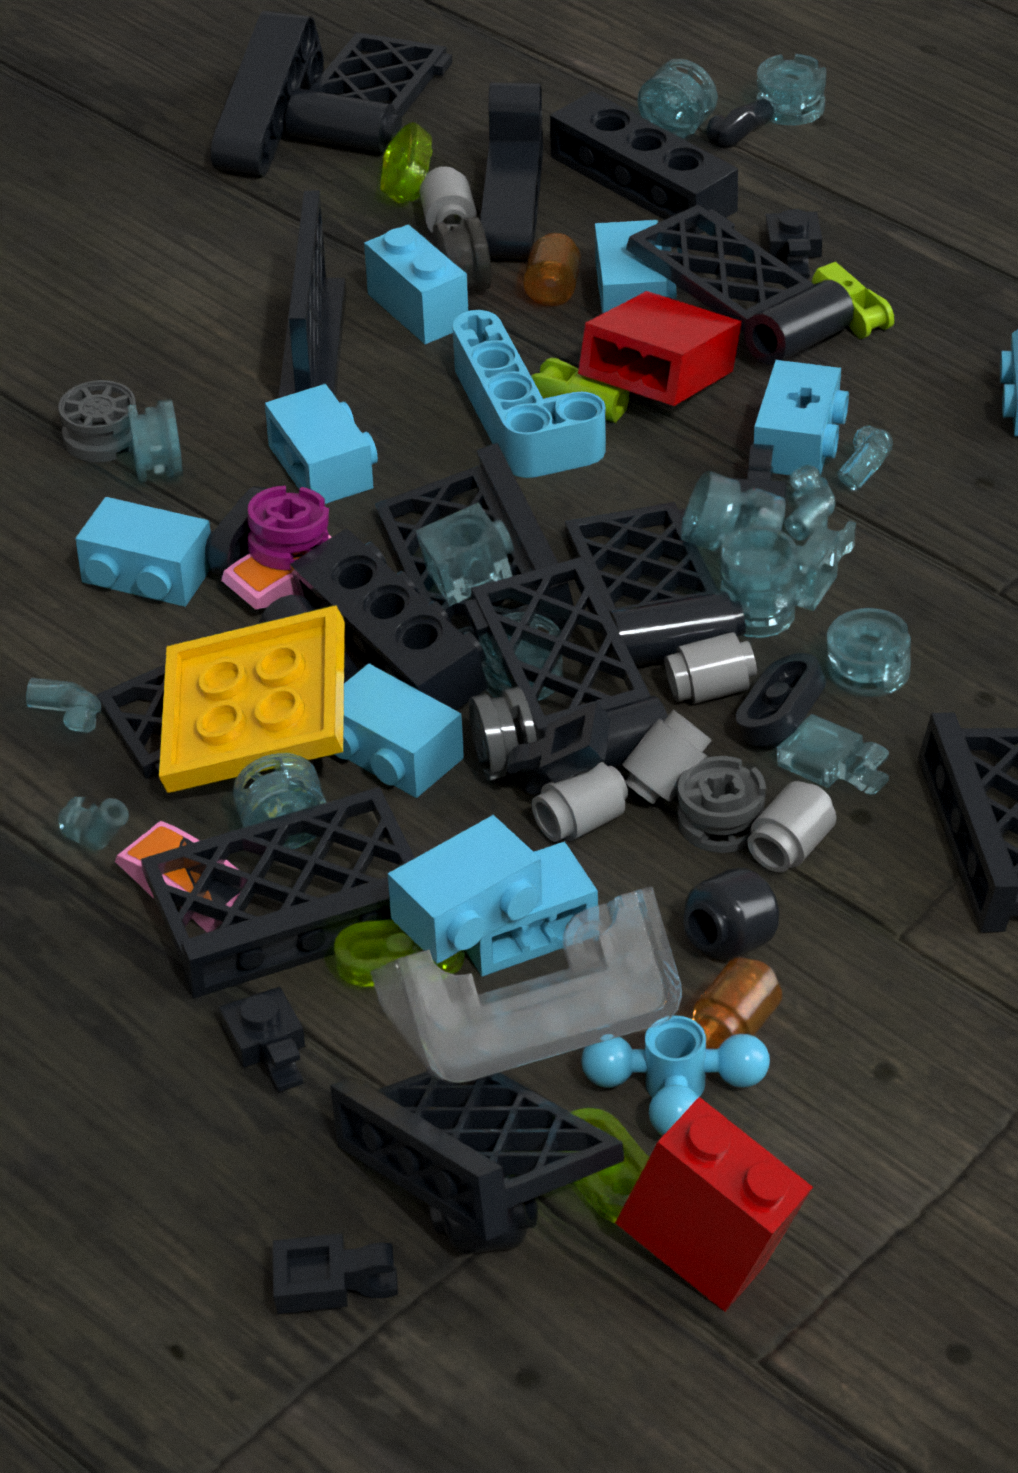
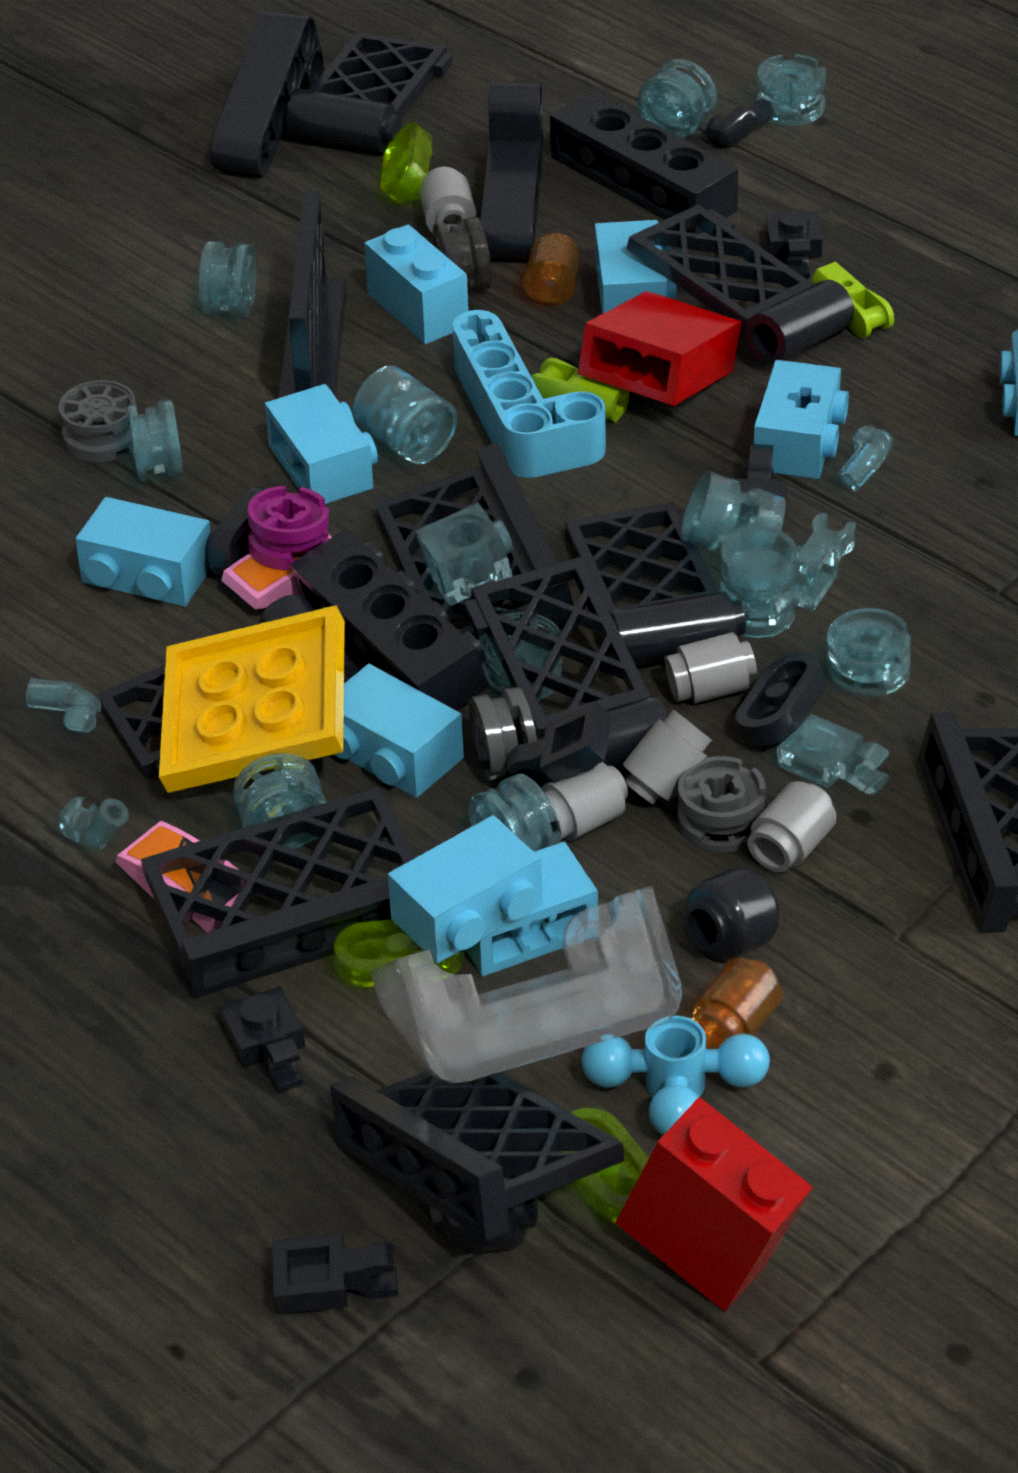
clear light blue arm [785,465,836,540] -> none
none -> clear light blue wheel [199,241,257,317]
none -> clear light blue wheel [353,365,457,464]
none -> clear light blue wheel [468,774,561,851]

